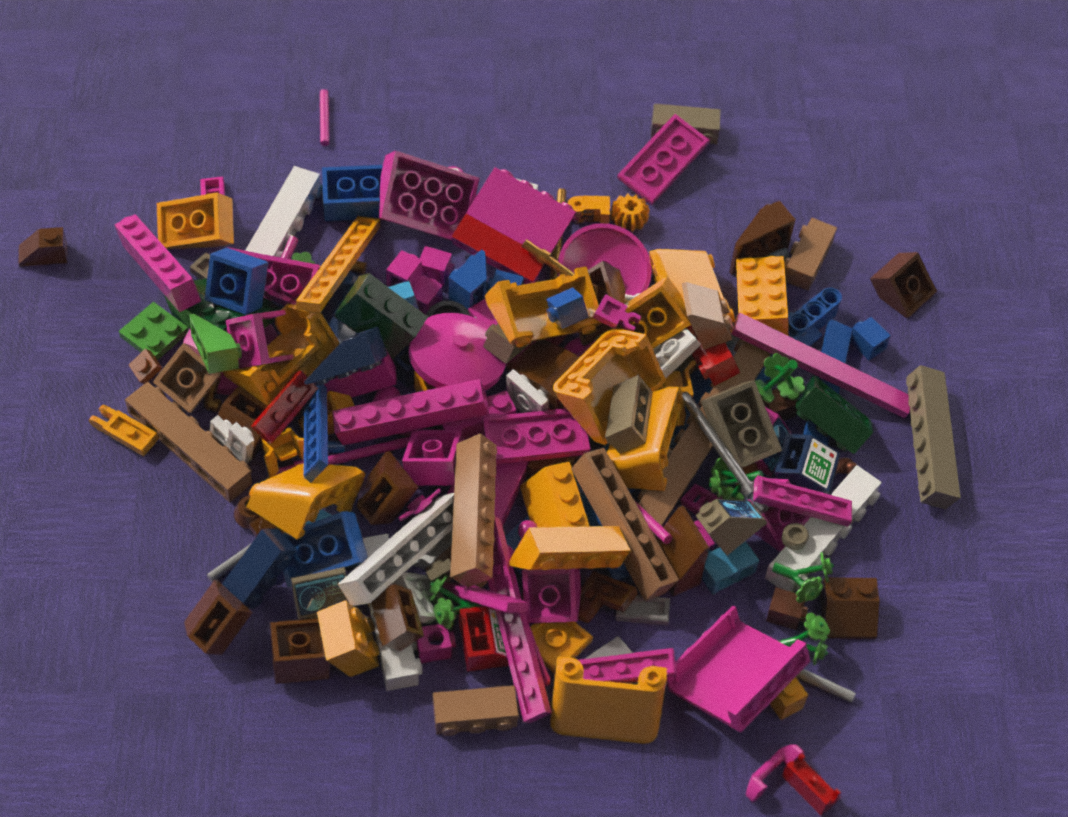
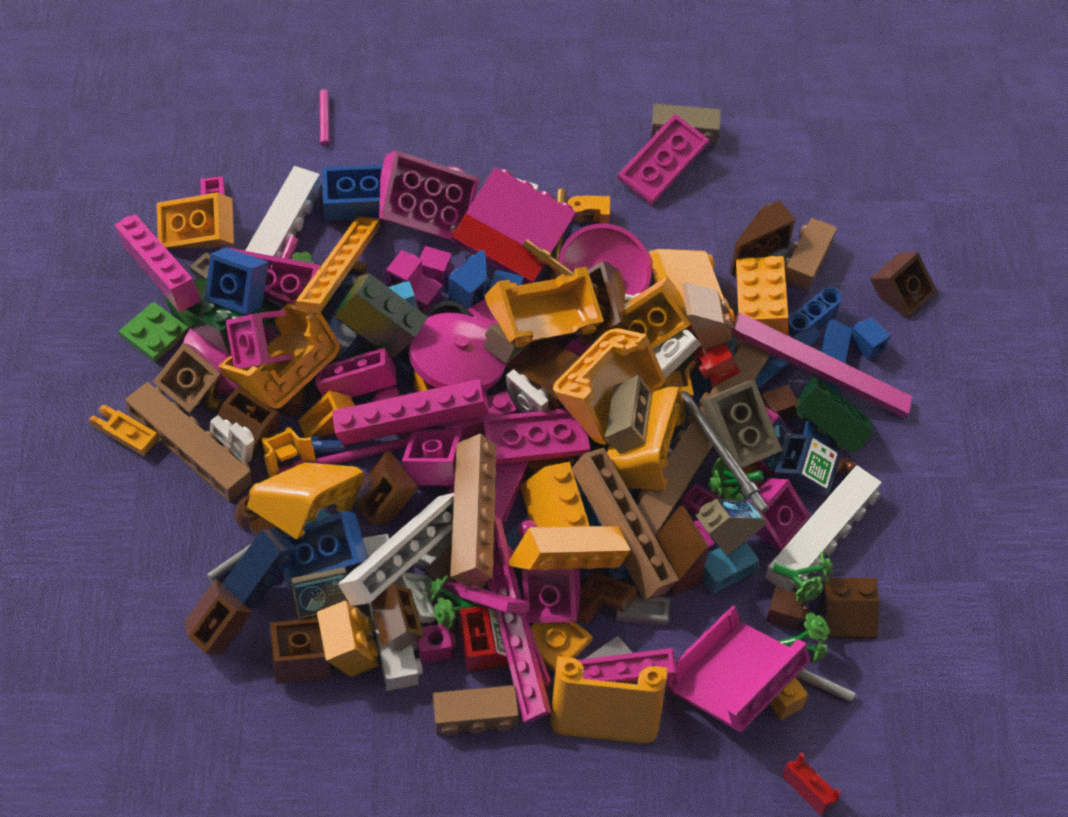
reddish brown slope [19,227,68,267] -> none
dark orange plate [129,348,162,384] -> none
bright green slope [190,314,242,374] -> none
red plate [251,371,318,444] -> none
dark blue slope [304,327,388,387] -> none
blue tile [304,384,328,483] -> none
dark pink plate [399,488,441,522] -> none
dark tan plate [426,559,451,583] -> none
blue brick [546,287,588,329] -> none
dark pink plate [593,294,641,332] -> none
light orange gear [610,193,650,233] -> none
dark pink bar [633,499,673,544] -> none
dark pink bar [746,744,805,803] -> none
dark pink tile [753,475,852,527] -> none
bright green plant [755,353,805,403] -> none
dark tan tile [782,523,809,550] -> none
dark tan brick [906,365,961,509] -> none

